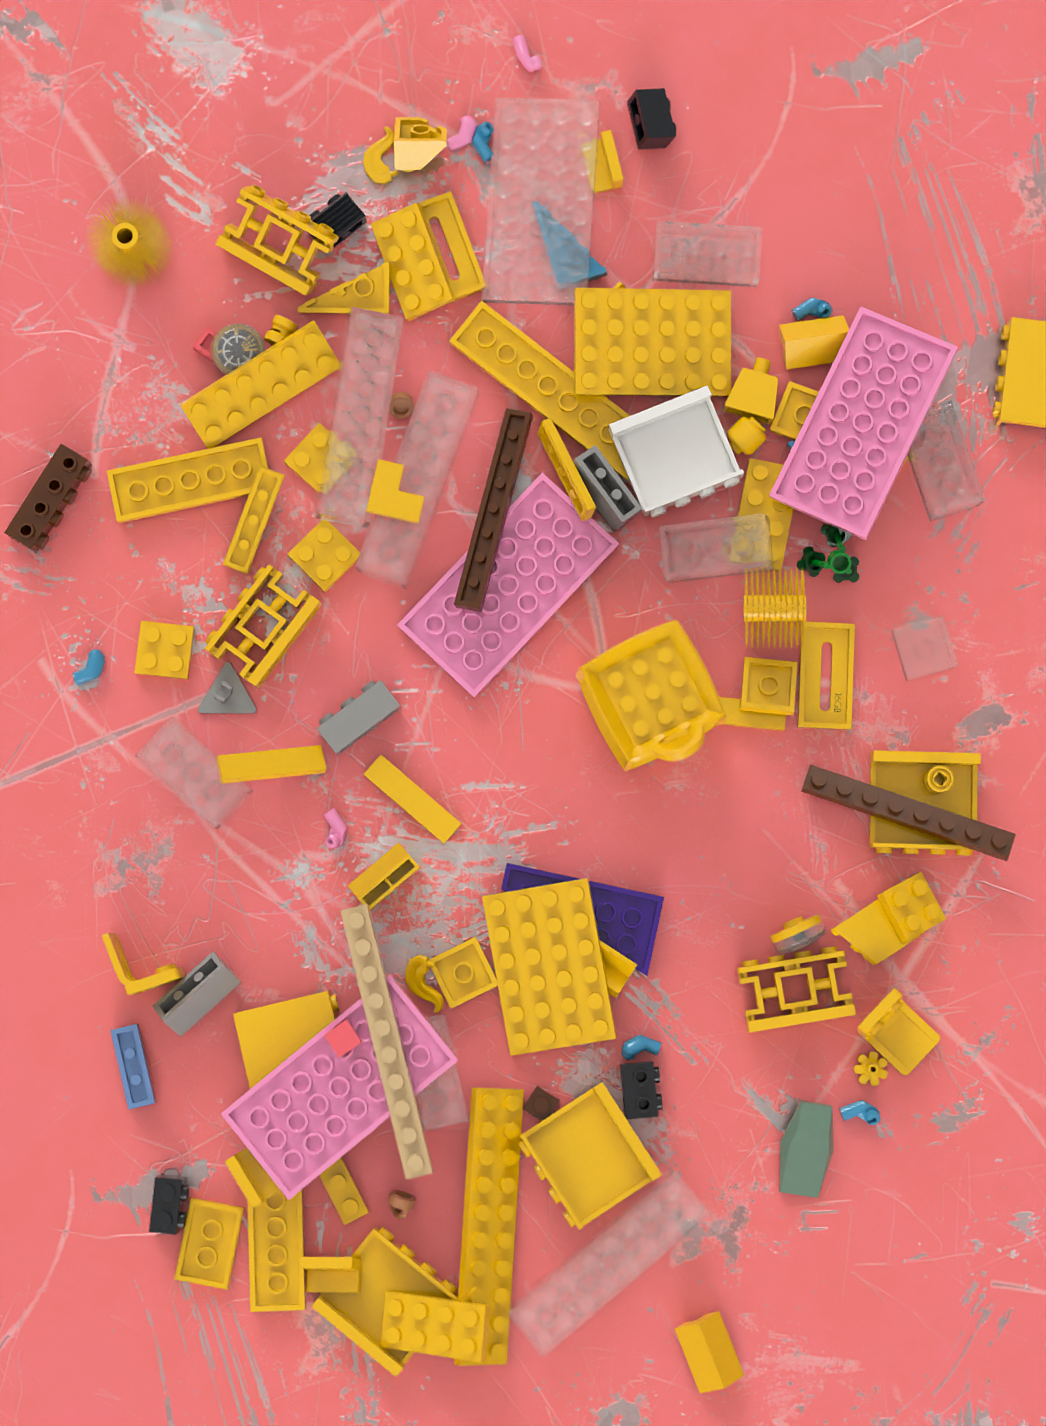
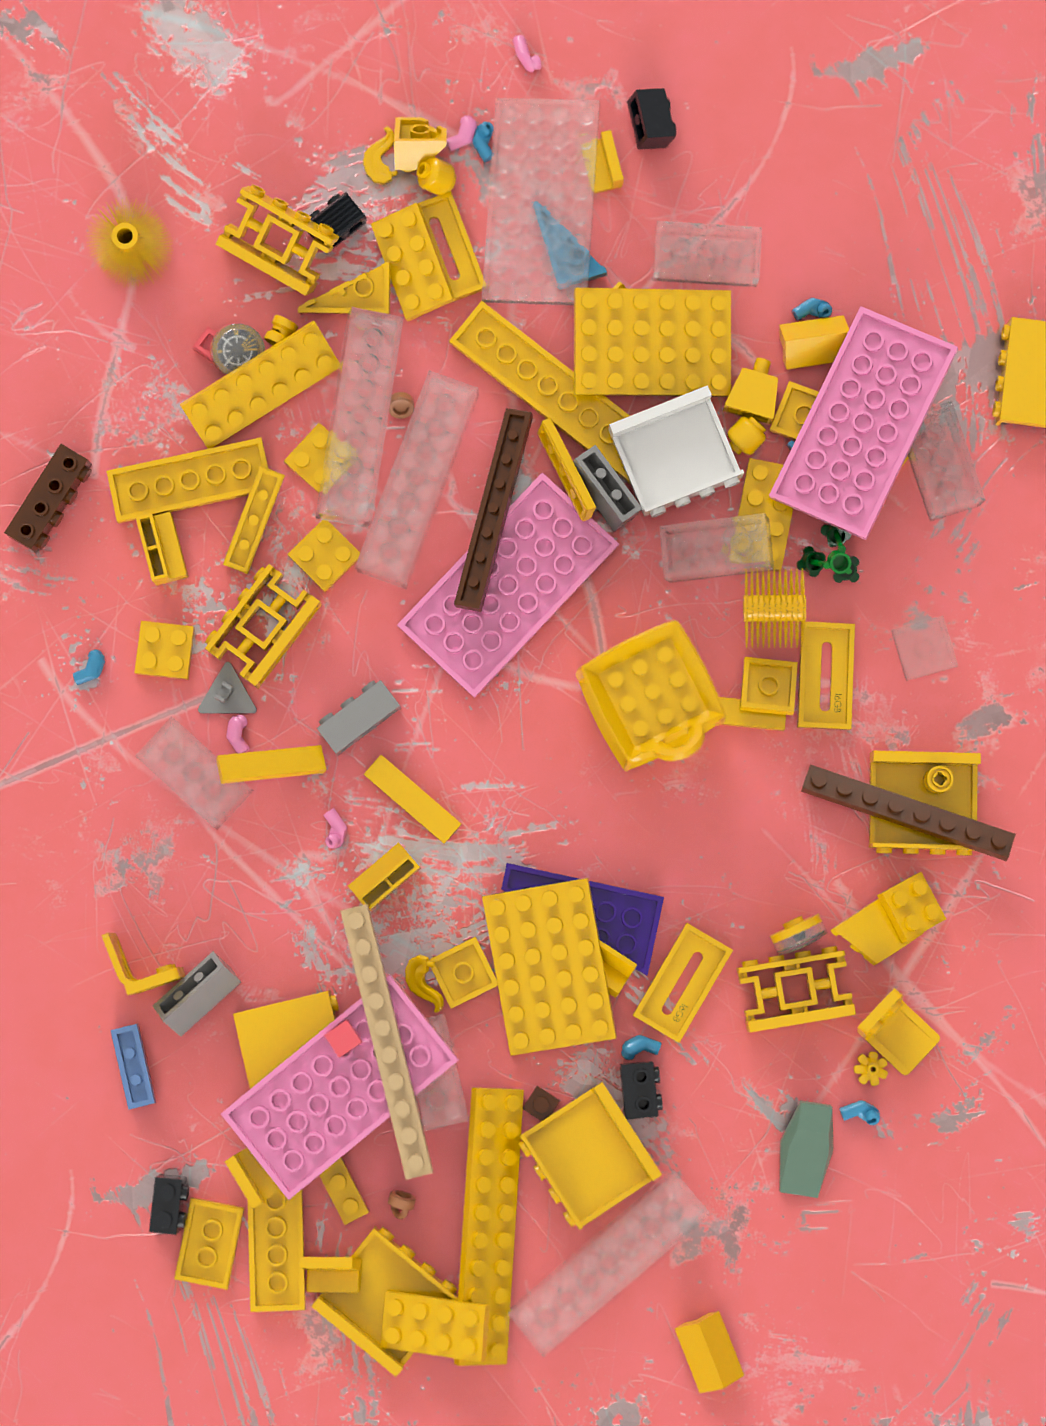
yellow tile [366,459,425,524] -> none
none -> yellow piece [136,512,188,586]
none -> bright pink arm [226,714,250,753]
none -> yellow head [417,157,456,195]
none -> yellow piece [633,923,733,1043]

